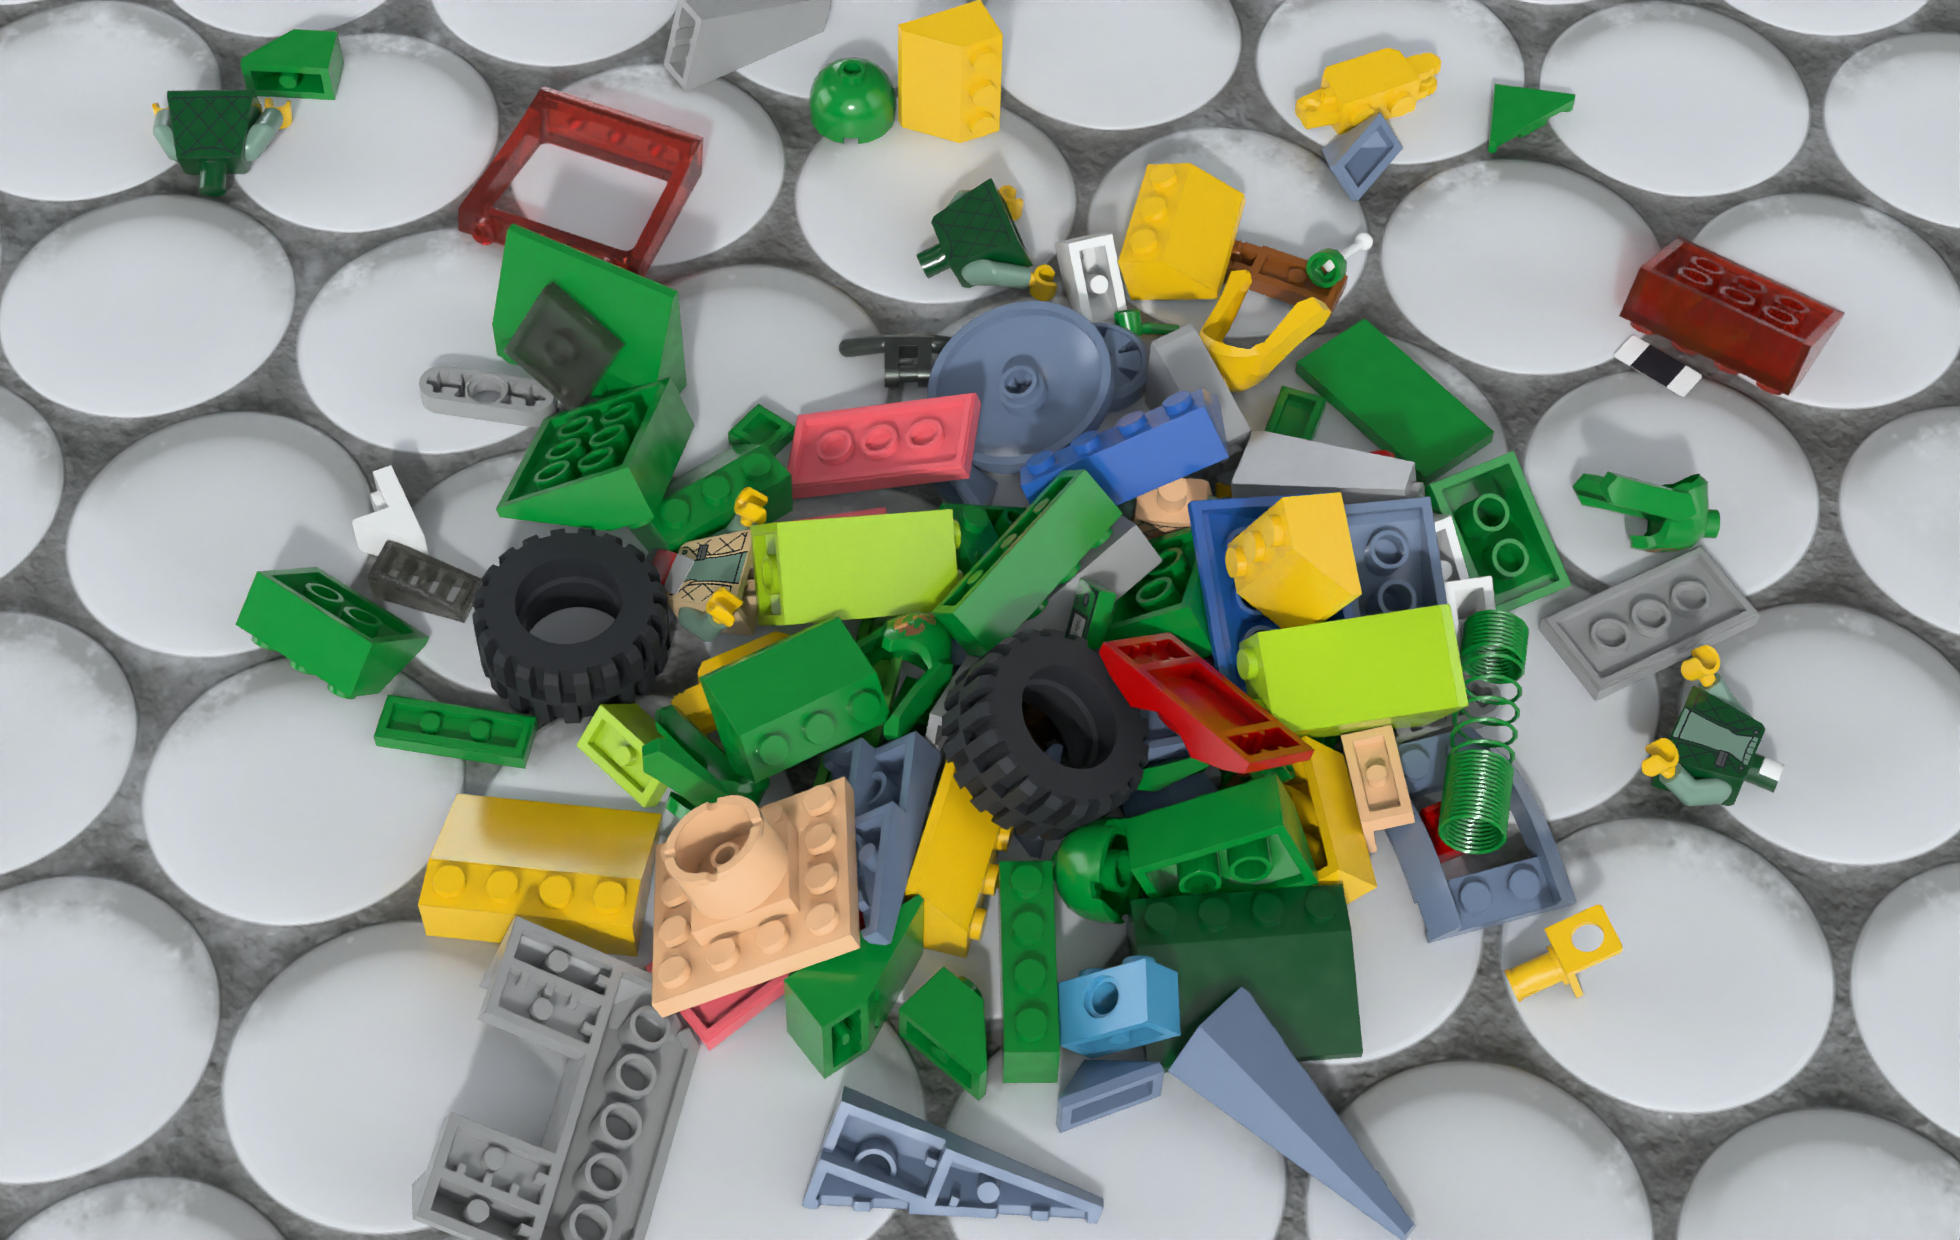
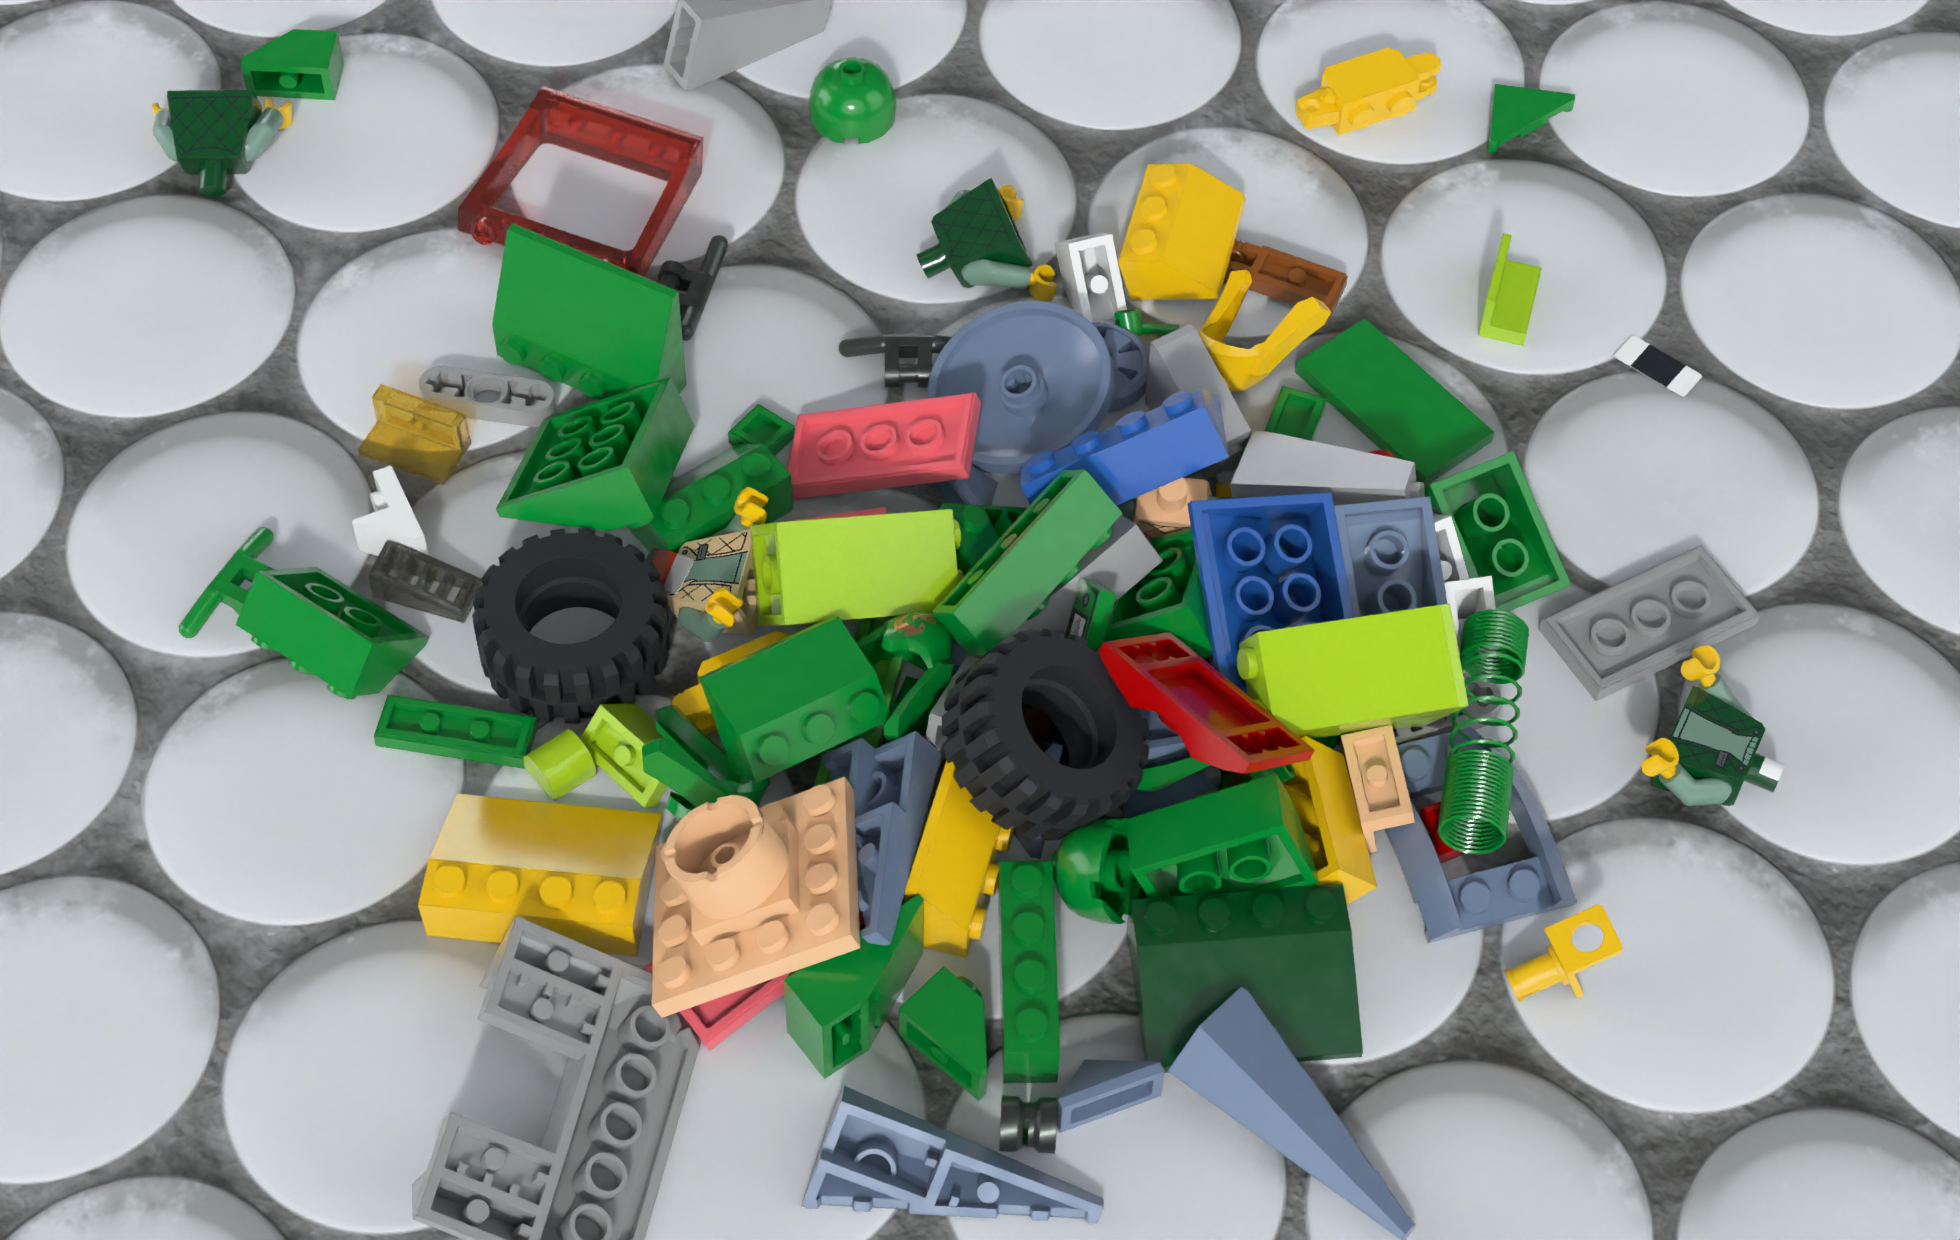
clear smoke tile [504,282,625,410] -> none
yellow slope [898,0,1003,143] -> none
dark azure brick [1057,955,1181,1059] -> none
yellow slope [1225,492,1362,629] -> none
green hinge [1306,233,1373,288] -> none
sand blue slope [1322,112,1403,202] -> none
green piece [1572,471,1720,553] -> none
clear red slope [1619,236,1845,396] -> none
none -> green piece [179,527,275,638]
none -> clear yellow panel [358,384,471,485]
none -> lime brick [523,729,597,802]
none -> pearl dark grey piece [657,235,728,341]
none -> pearl dark grey wheel [999,1095,1057,1154]
none -> lime panel [1478,233,1542,346]

